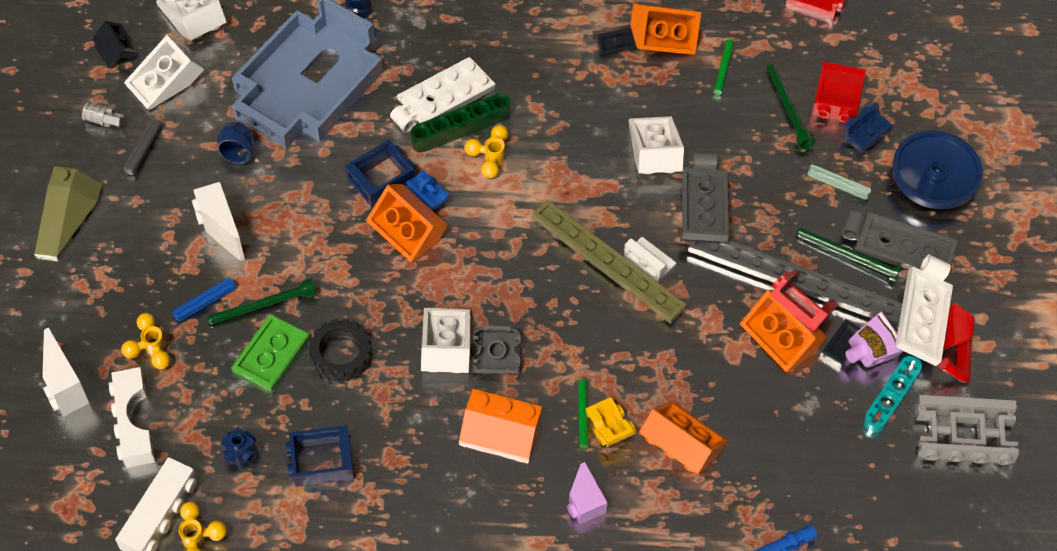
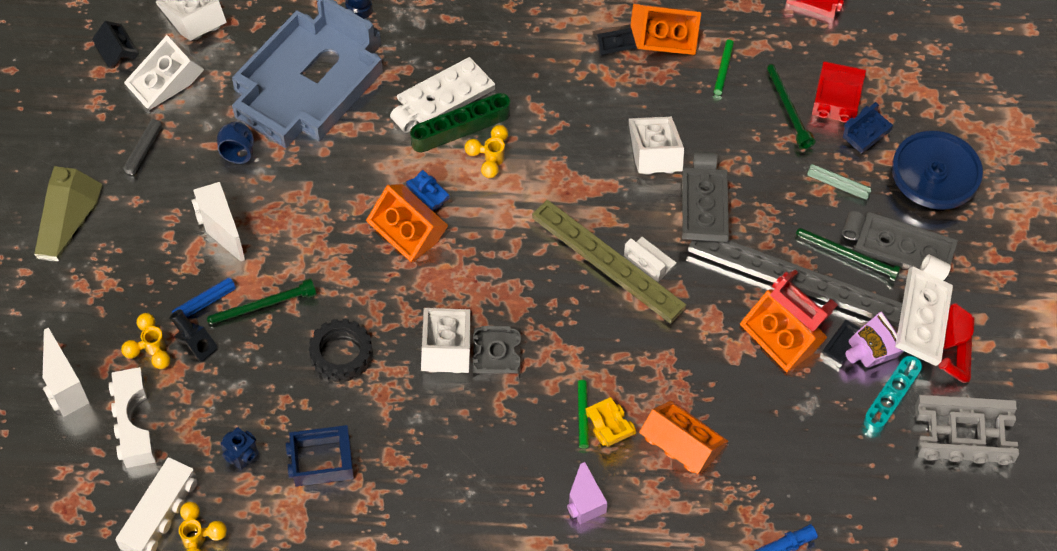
light grey hinge [82,101,125,127] -> none
bright green tile [231,314,310,392] -> none
dark blue window [345,139,416,208] -> none
slope [459,389,542,461] -> none
none -> black bracket [169,309,218,361]

